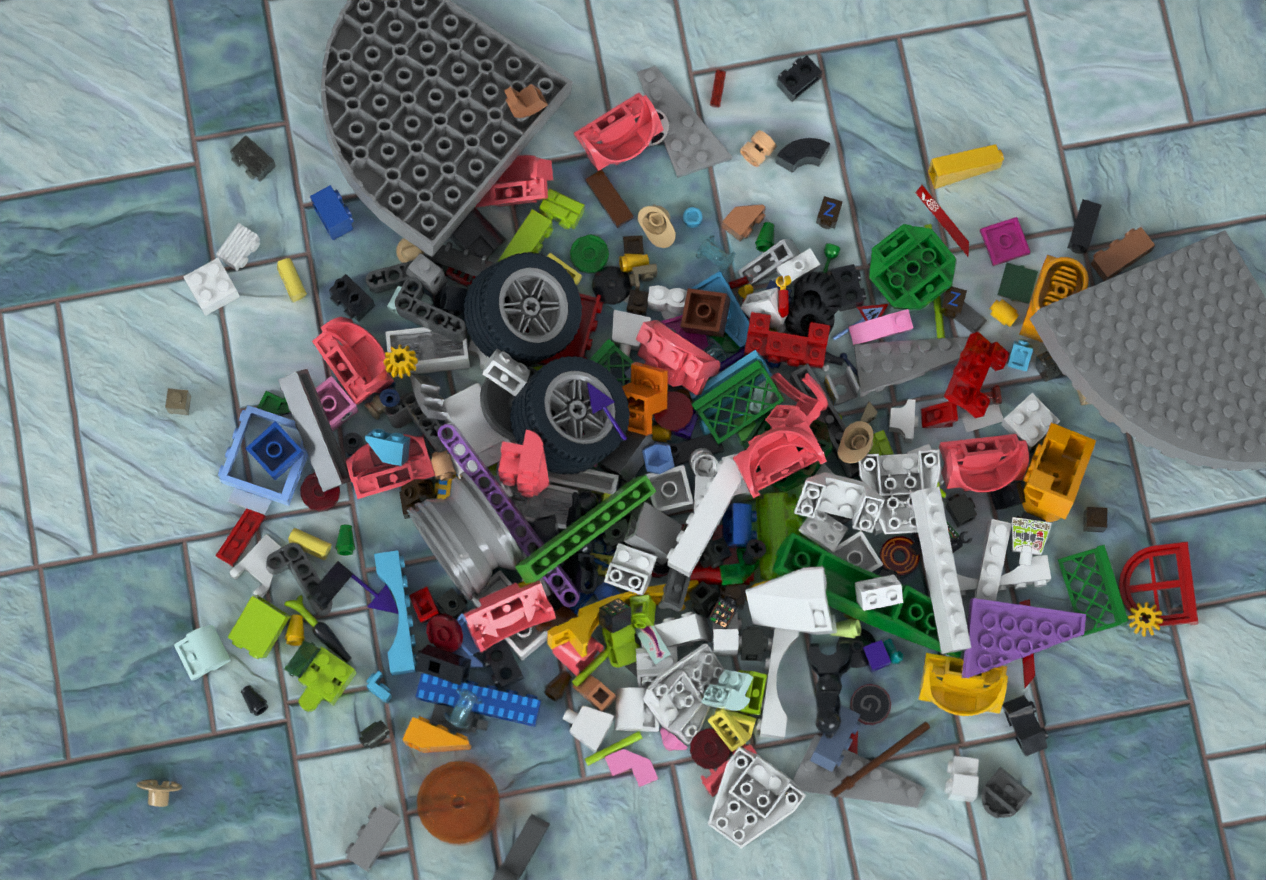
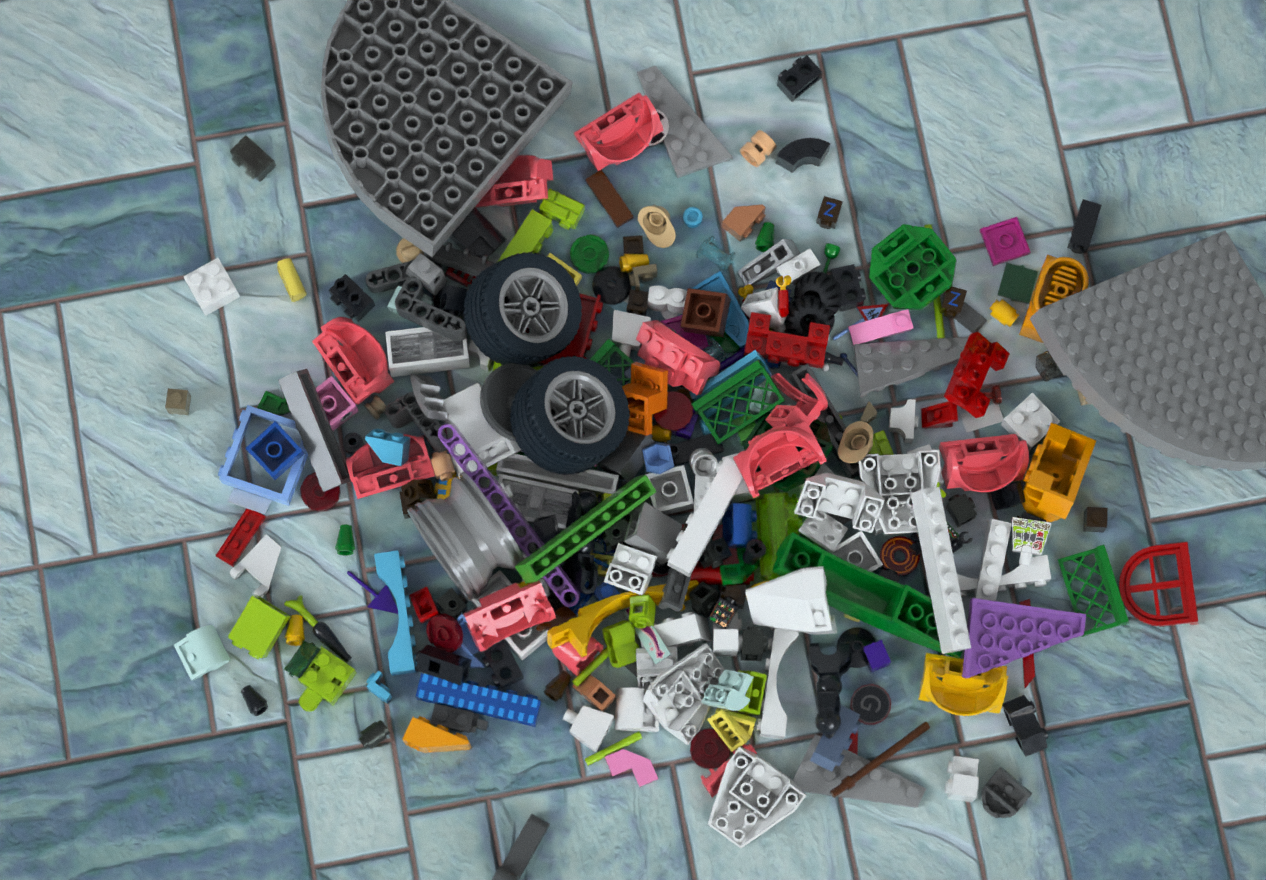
tan wheel [137,780,182,807] -> none
white brick [216,223,260,271] -> none
dark grey beam [266,543,332,616] -> none
light yellow brick [288,528,332,560] -> none
black hinge [307,561,353,611] -> none
blue brick [310,185,354,240] -> none
light grey brick [345,804,402,872] -> none
dark blue cone [380,382,400,407] -> none
yellow gear [383,344,418,379] -> none
clear orange brick [417,761,501,846] -> none
clear light blue hose [443,688,483,729] -> none
white brick [482,349,530,396] -> none
coral piece [498,430,549,498] -> none
nougat brick [504,84,548,118] -> none
dark purple piece [587,382,626,440] -> none
black brick [599,598,631,634] -> none
bright pink piece [660,727,688,751] -> none
clear red axle [710,70,726,108] -> none
red piece [728,275,753,289] -> none
light grey piece [824,365,860,406] -> none
yellowish green cone [831,618,861,638] -> none
white brick [855,575,903,611] -> none
teal arm [883,638,904,664] -> none
red sticker [915,185,969,257] -> none
yellow slope [928,144,1004,189] -> none
medium azure bracket [1007,339,1033,372] -> none
nougat brick [1091,227,1155,282] -> none
yellow gear [1128,602,1163,637] -> none

